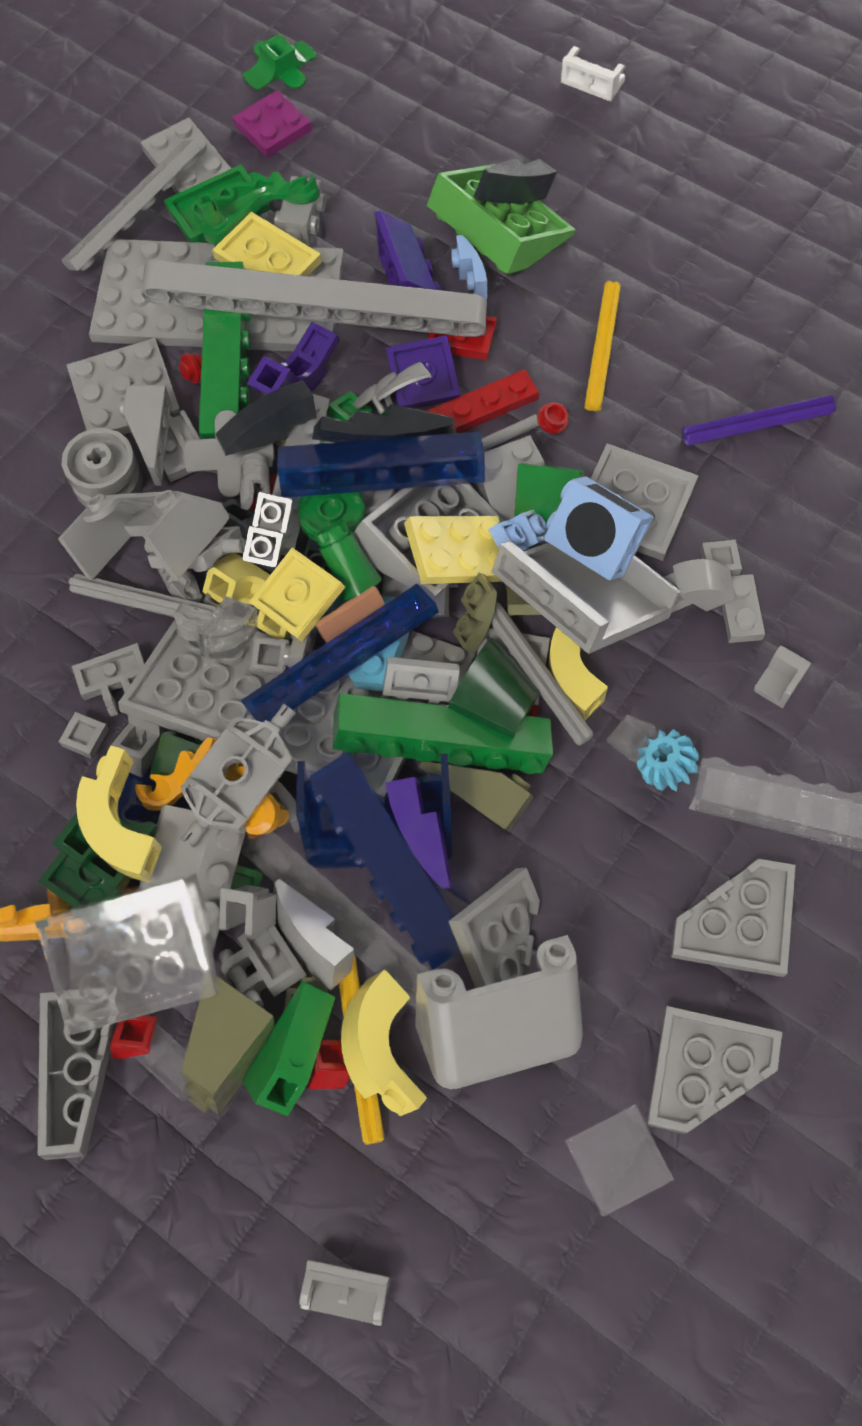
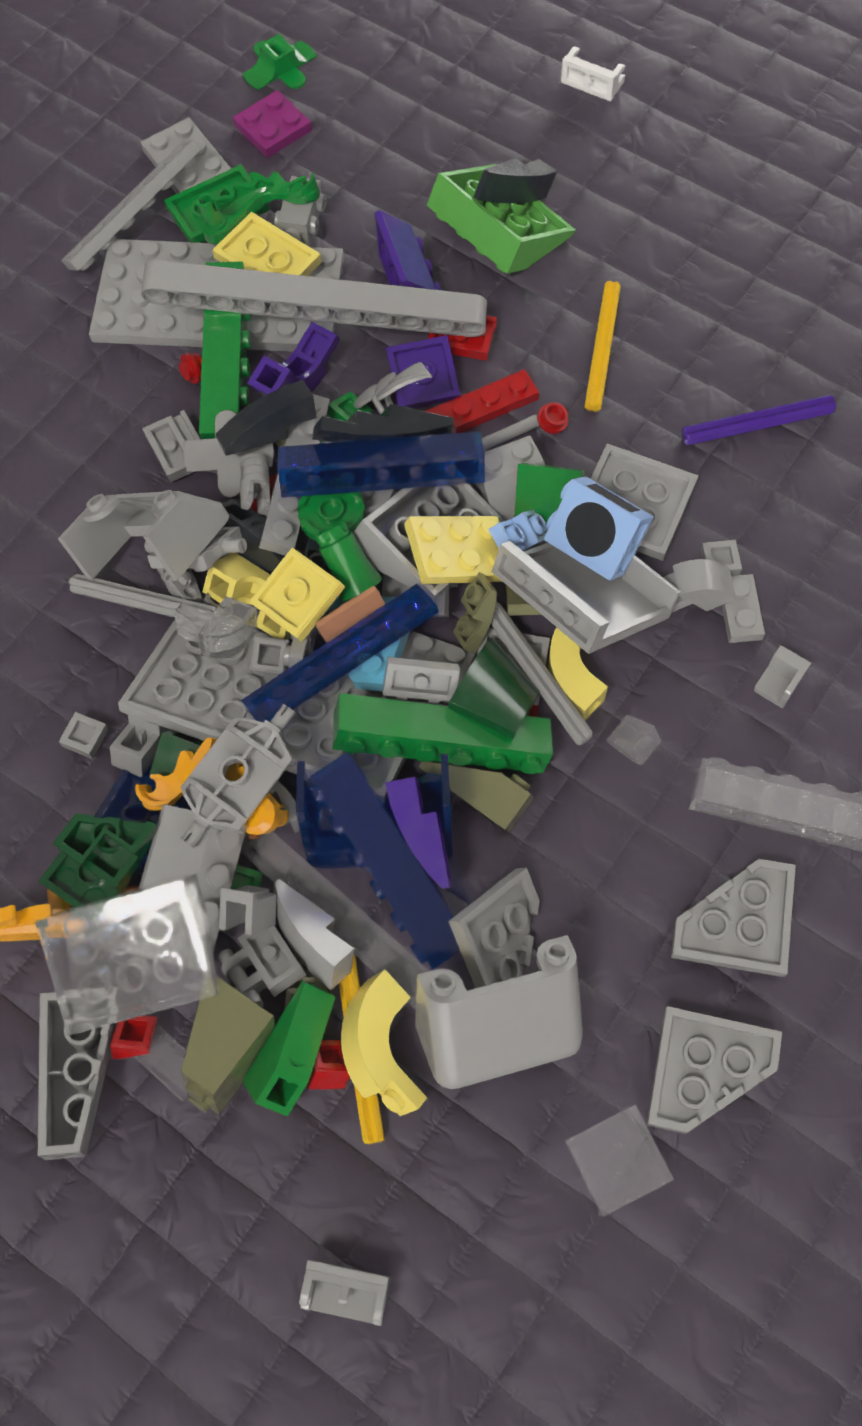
light grey wheel [61,428,143,508] -> none
light grey plate [66,338,180,435] -> none
light grey hinge [72,643,145,717] -> none
light yellow arch [76,745,162,883] -> none
light grey slope [120,385,172,486] -> none
slope [243,492,295,568] -> none
light blue slope [451,235,487,300] -> none
medium azure gear [636,729,699,792] -> none

